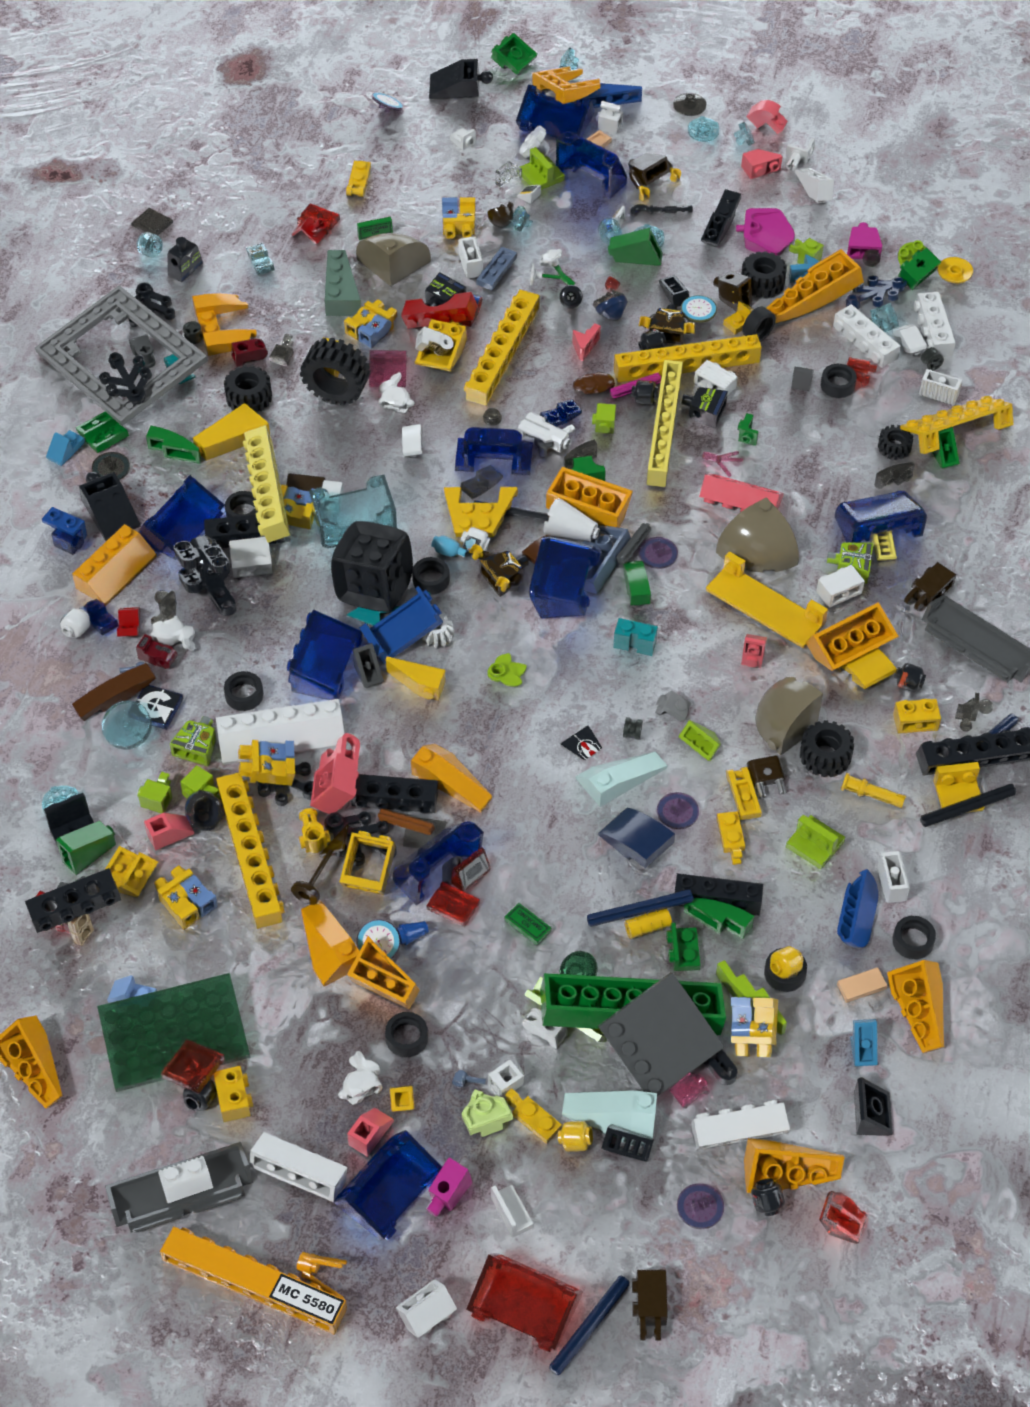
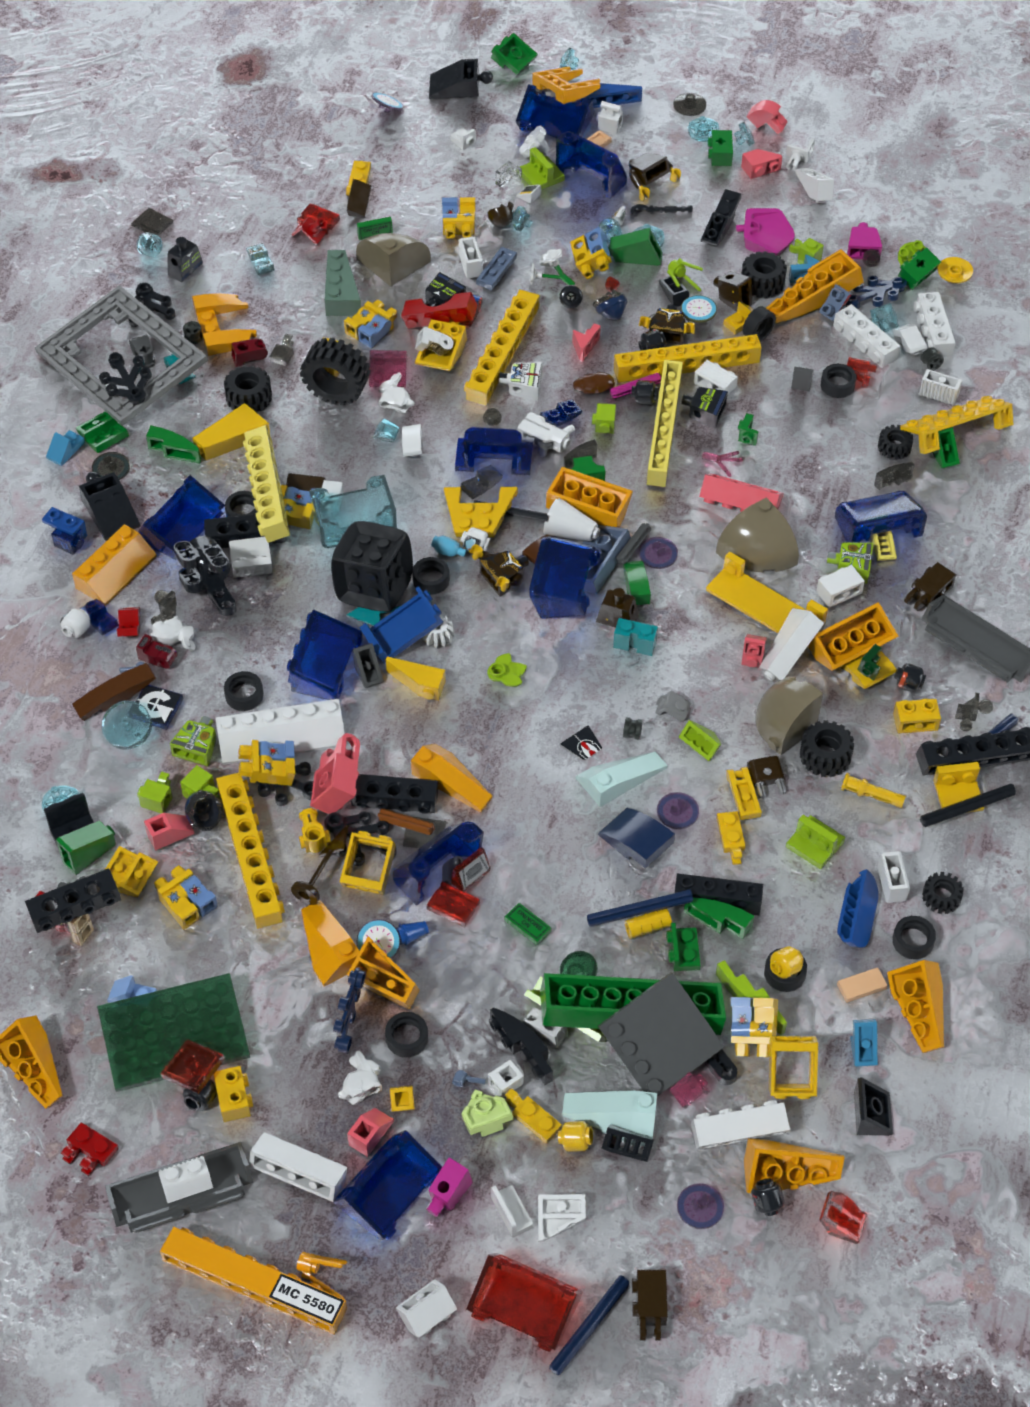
none -> red plate [61,1122,119,1176]
none -> dark blue plant [333,967,366,1054]
none -> dark brown slope [347,179,372,218]
none -> clear light blue slope [373,418,399,442]
none -> black slope [489,1008,553,1085]
none -> white torso [499,362,542,401]
none -> white wing [538,1194,586,1242]
none -> yellow hips [570,227,612,280]
none -> dark brown torso [596,588,638,628]
none -> lime plant [667,258,703,292]
none -> green brick [708,130,733,166]
none -> white slope [759,608,824,681]
none -> yellow window [768,1036,818,1099]
none -> sand blue hips [819,284,852,322]
none -> dark green bracket [857,644,882,680]
none -> black tyre [922,872,964,914]

